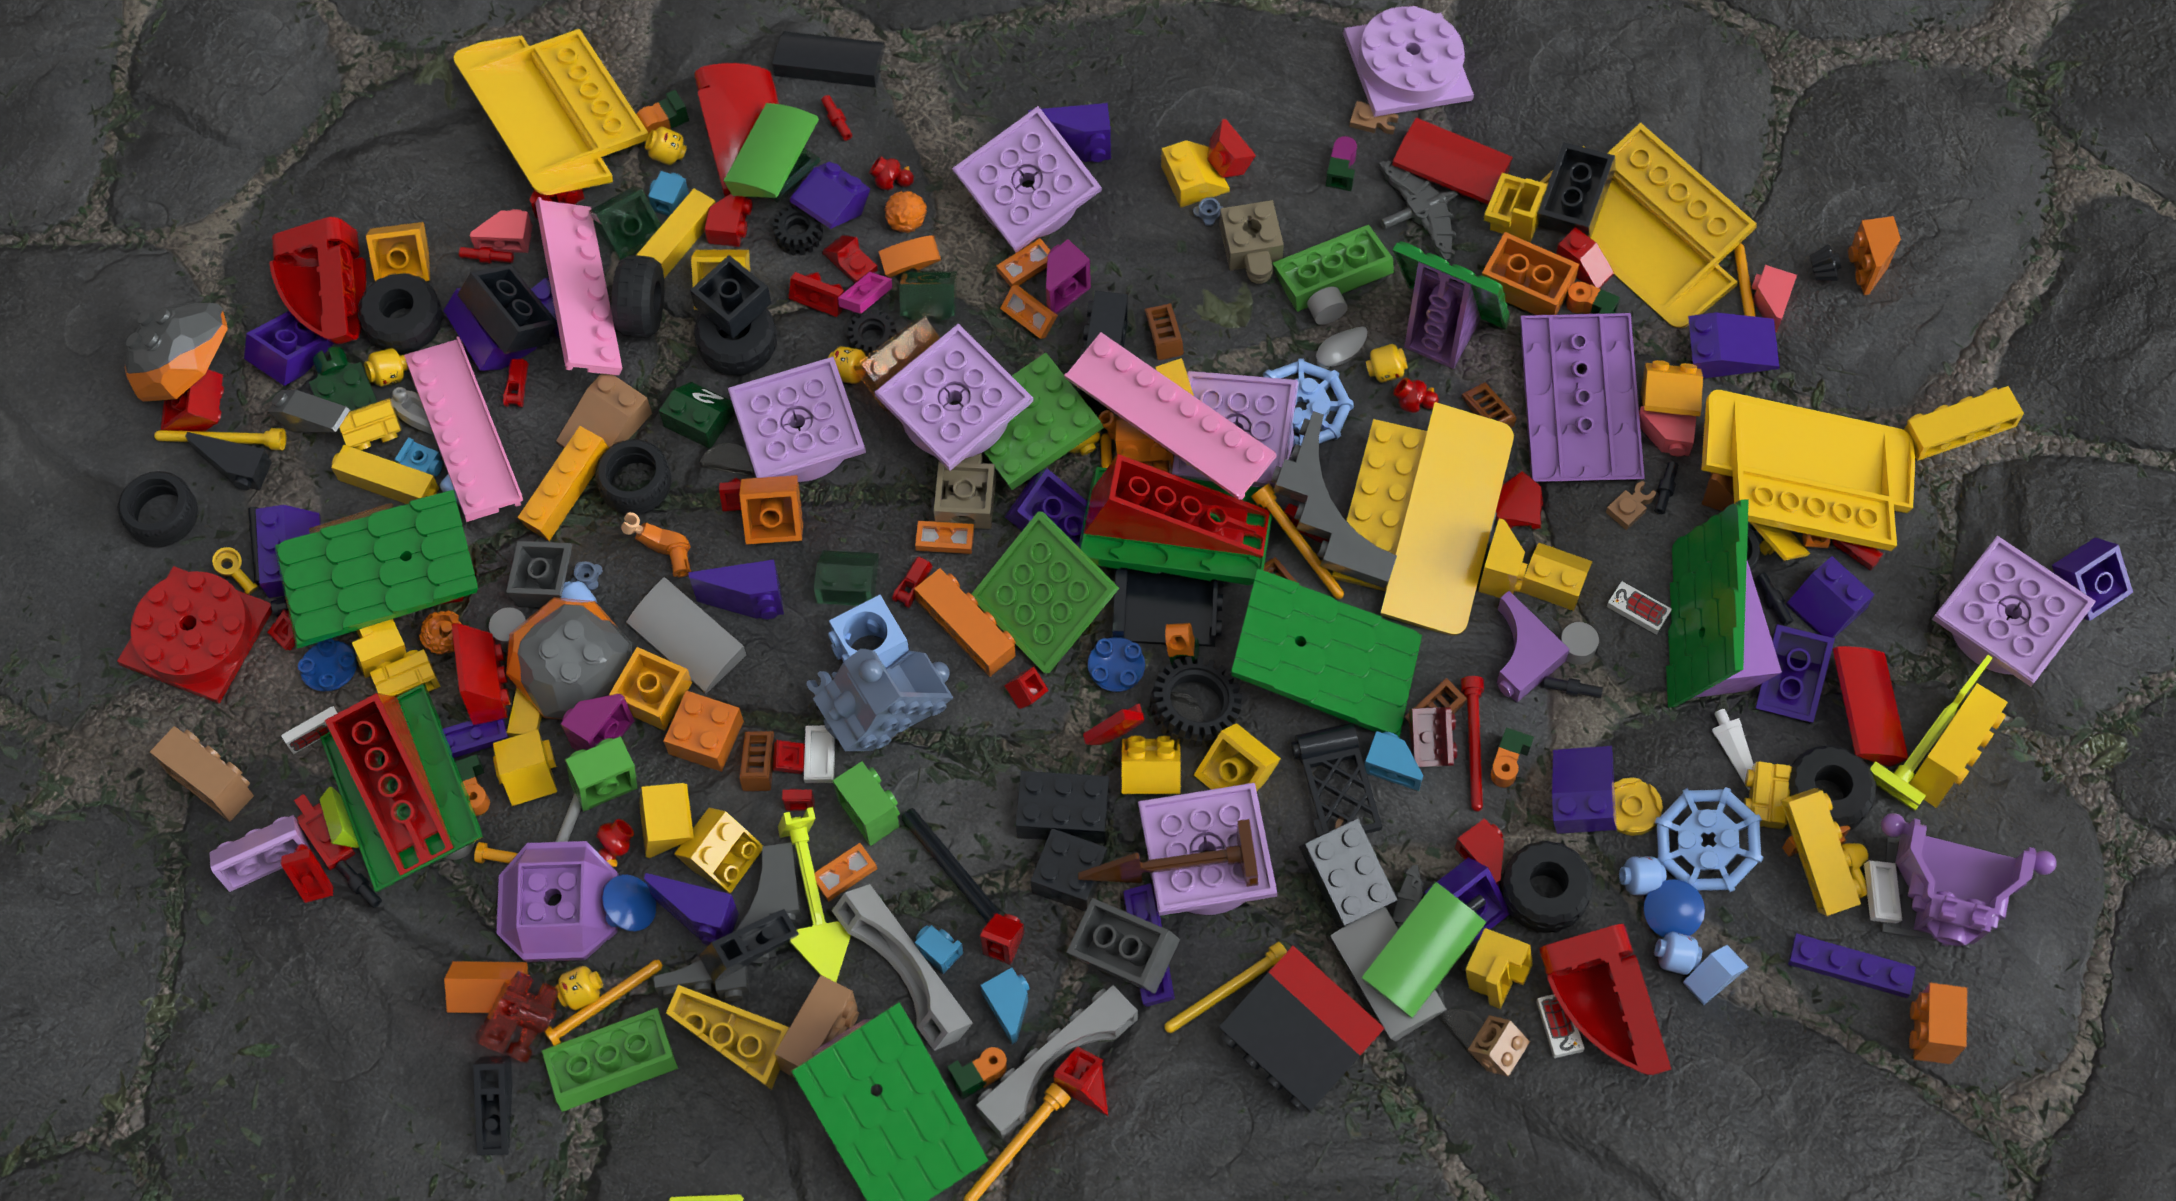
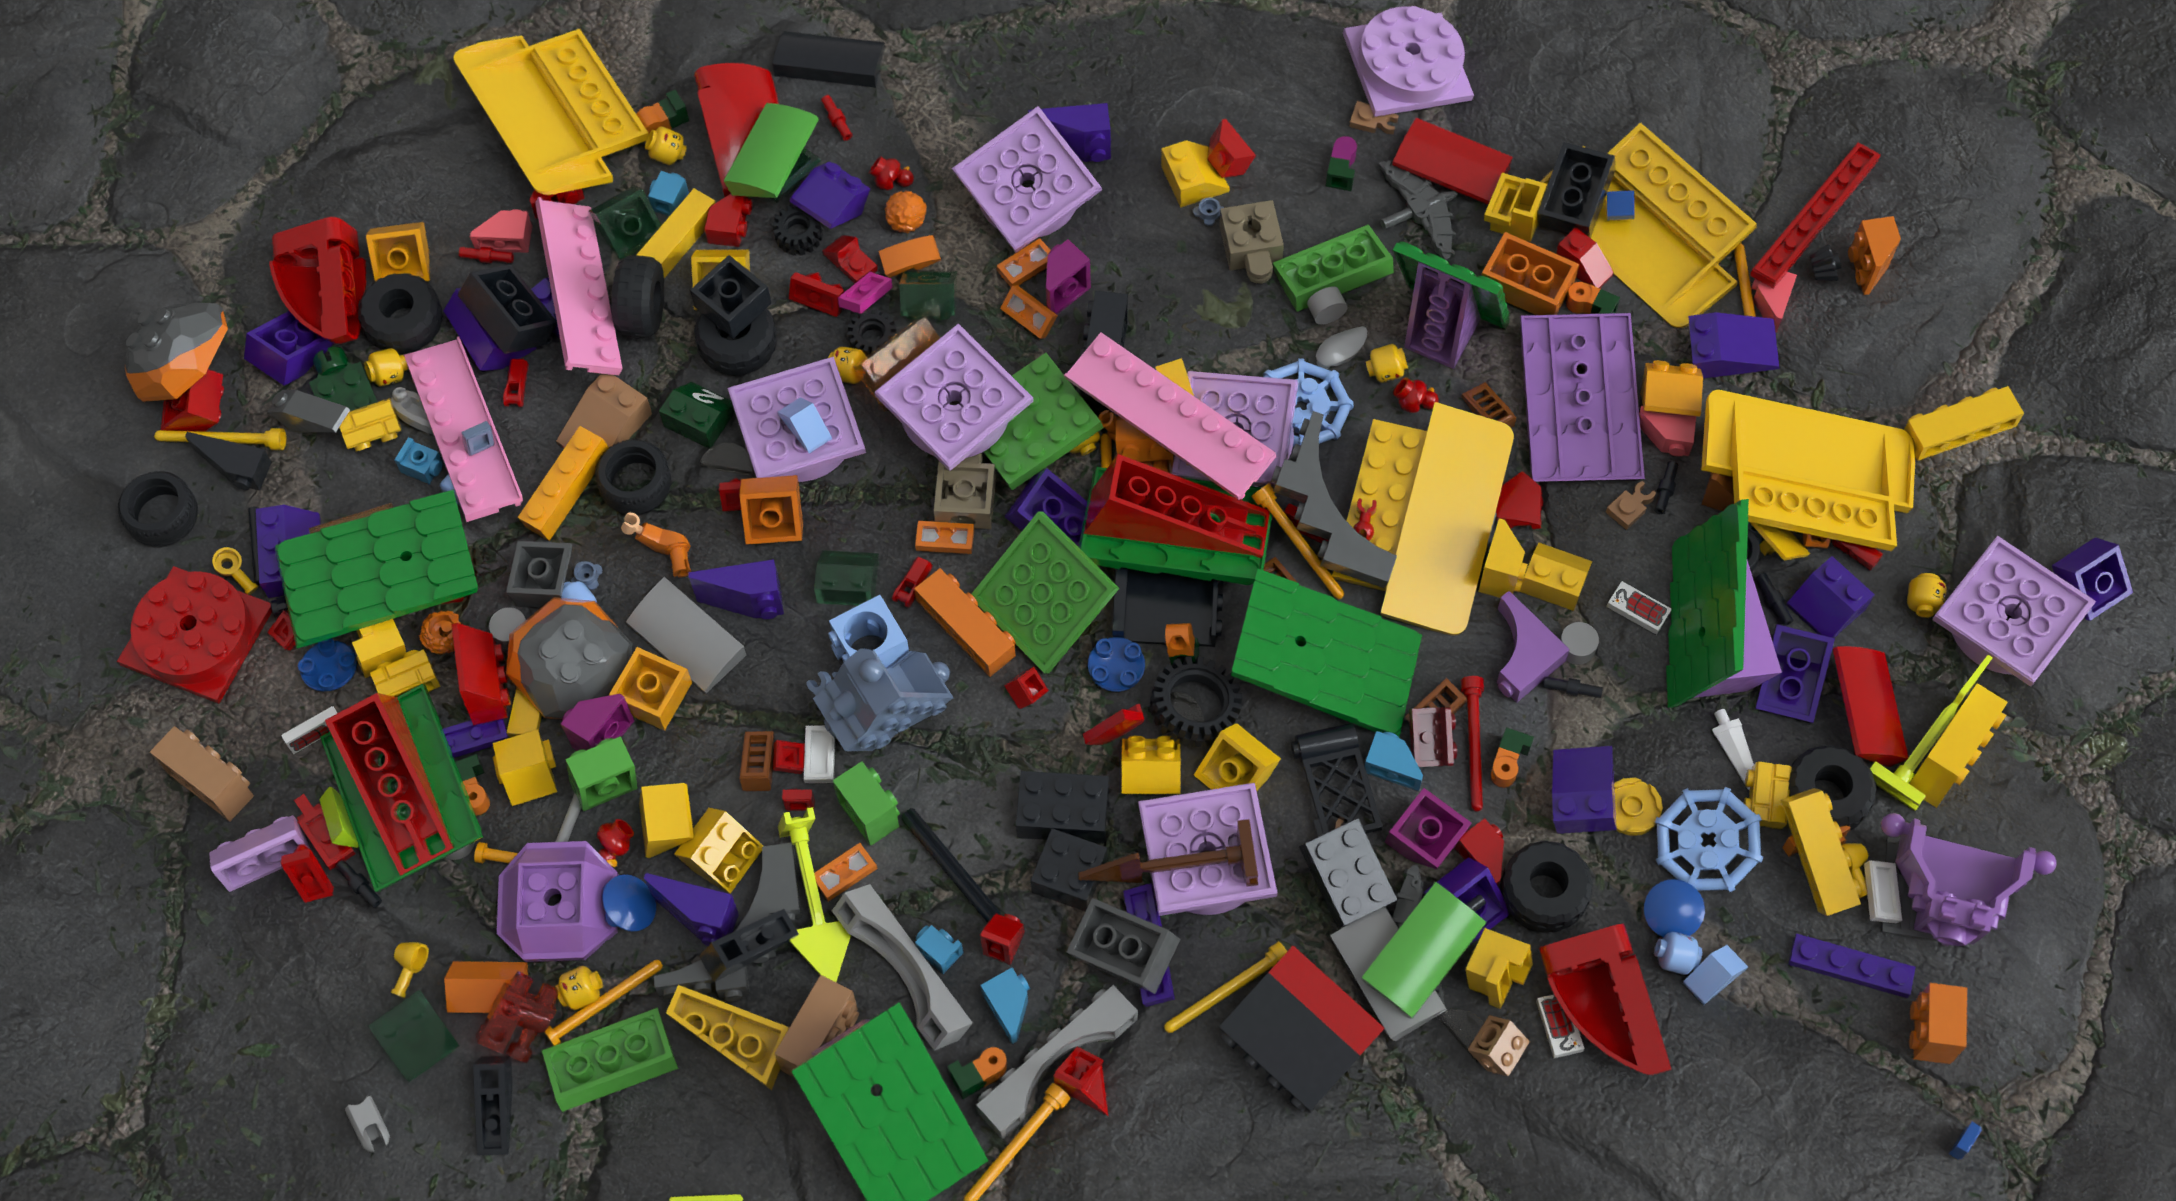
yellow brick [331,445,439,504] -> none
orange brick [664,691,744,772] -> none
dark orange slope [1145,303,1184,360] -> none
light blue head [1619,856,1666,895] -> none
none -> light grey piece [345,1096,390,1153]
none -> clear green slope [368,990,460,1082]
none -> yellow bar [391,942,429,998]
none -> sand blue tile [461,421,495,456]
none -> light blue slope [777,397,832,453]
none -> red arm [1353,498,1377,541]
none -> magenta slope [1385,788,1472,869]
none -> blue tile [1607,191,1635,220]
none -> red tile [1750,142,1881,289]
none -> yellow head [1907,573,1947,618]
none -> blue tile [1949,1121,1982,1160]

